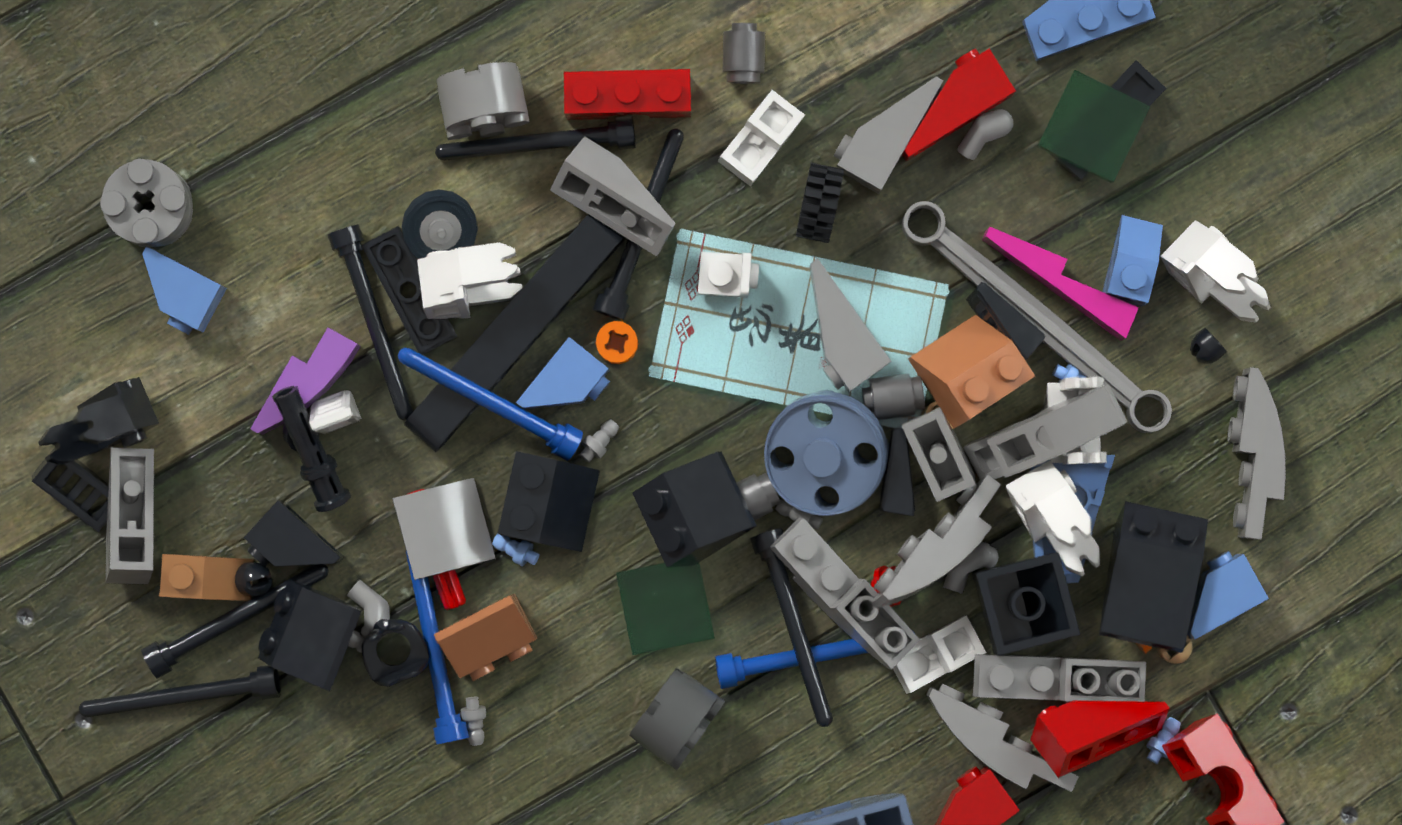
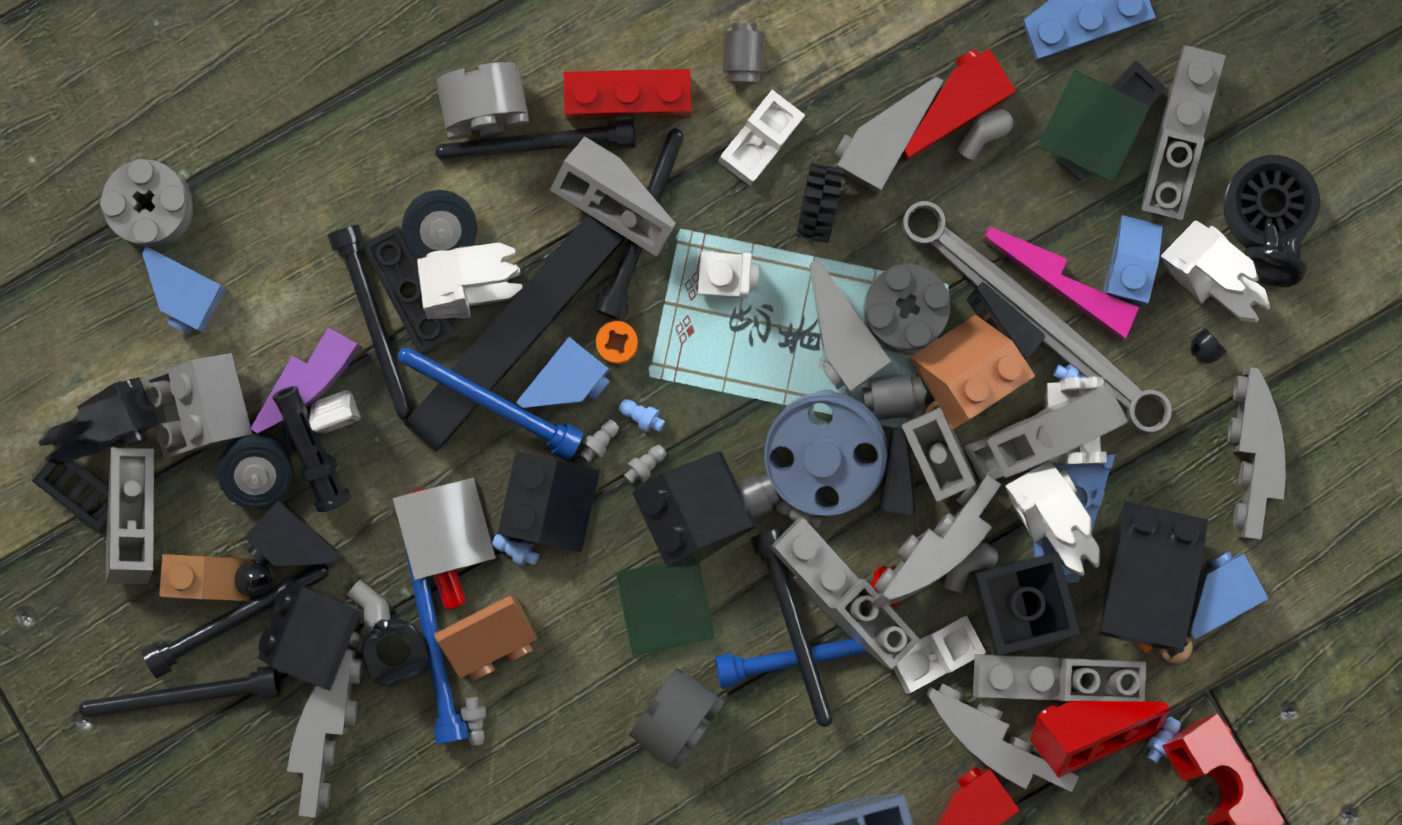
none -> light grey slope [143,353,252,459]
none -> black wheel [217,434,294,509]
none -> light grey slope [287,648,362,818]
none -> light blue piece [618,399,665,433]
none -> light grey piece [623,445,667,485]
none -> dark grey brick [863,264,950,351]
none -> light grey slope [1141,44,1226,220]
none -> black wheel [1223,155,1320,248]
none -> black piece [1244,223,1307,287]

